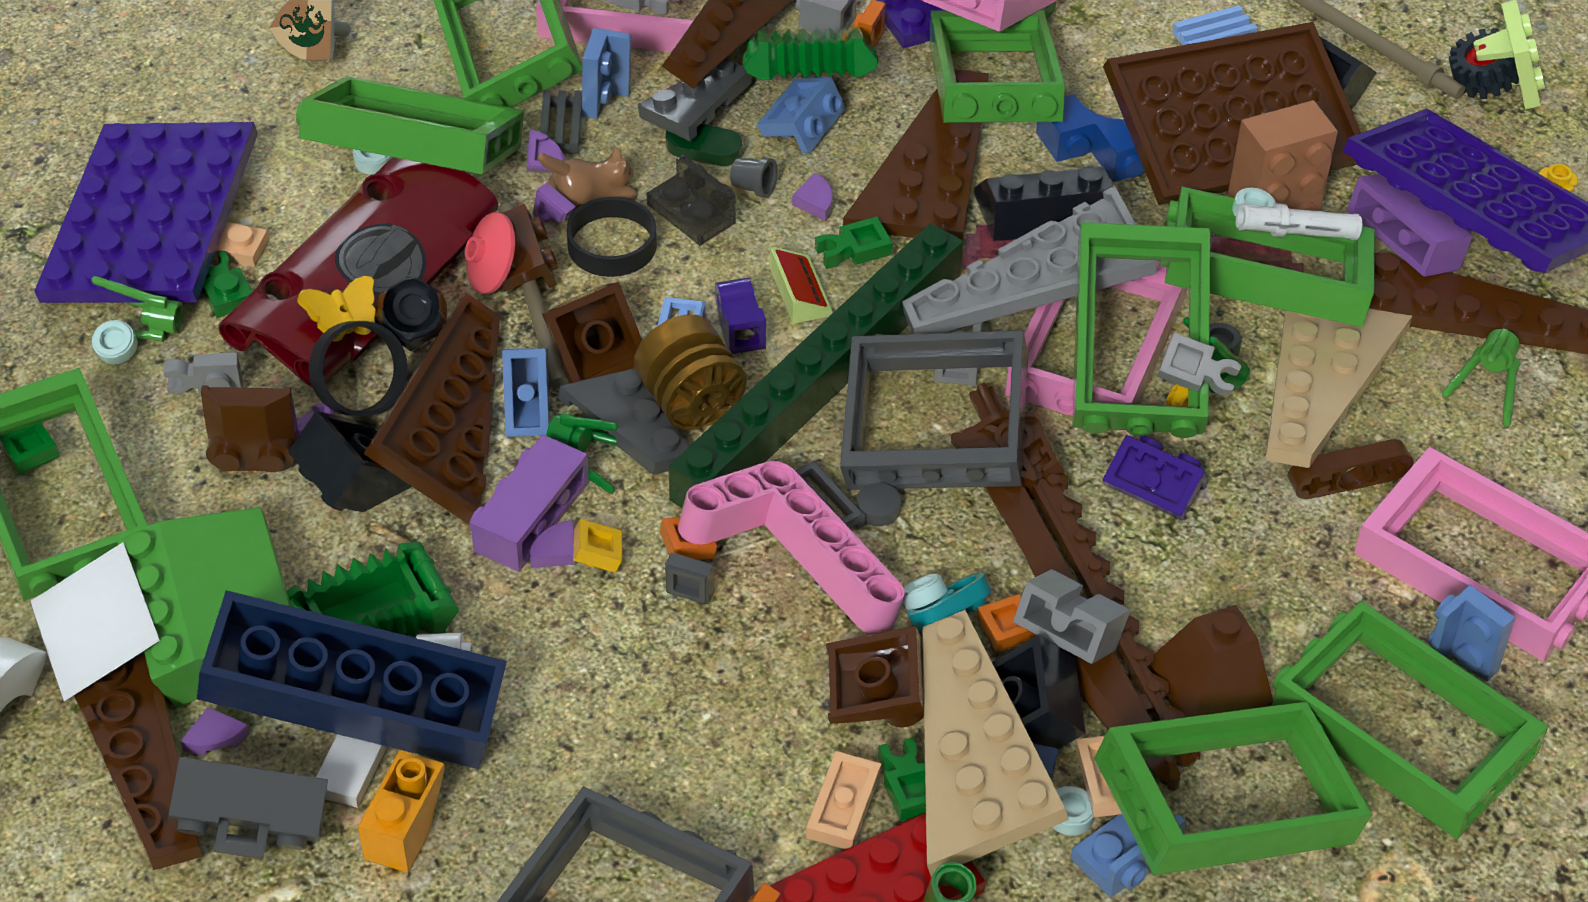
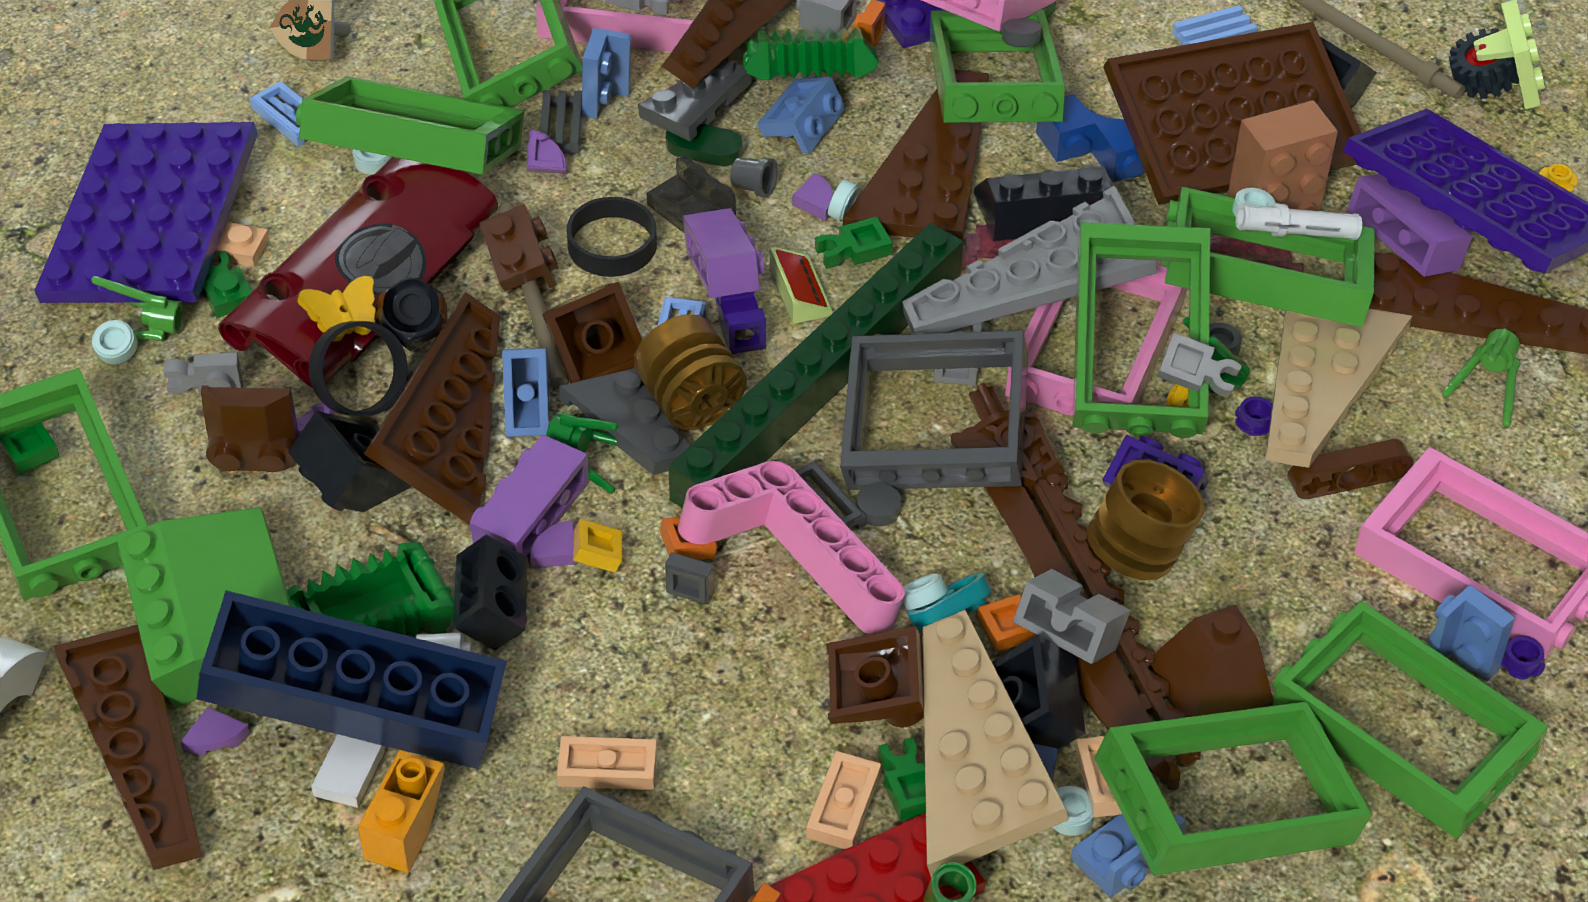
white sticker [30,542,160,701] -> none
dark grey piece [168,757,328,859] -> none
coral dish [465,212,515,294] -> none
medium lavender tile [533,182,576,222] -> none
medium nougat animal [538,148,637,216] -> none
none -> light blue tile [250,81,305,147]
none -> black brick [453,534,528,650]
none -> light nougat plate [557,736,657,790]
none -> medium lavender brick [683,208,764,298]
none -> light aqua tile [828,179,860,222]
none -> dark grey tile [1002,18,1041,47]
none -> pearl gold wheel [1087,460,1205,580]
none -> dark purple plate [1235,396,1272,436]
none -> dark purple plate [1501,636,1545,680]

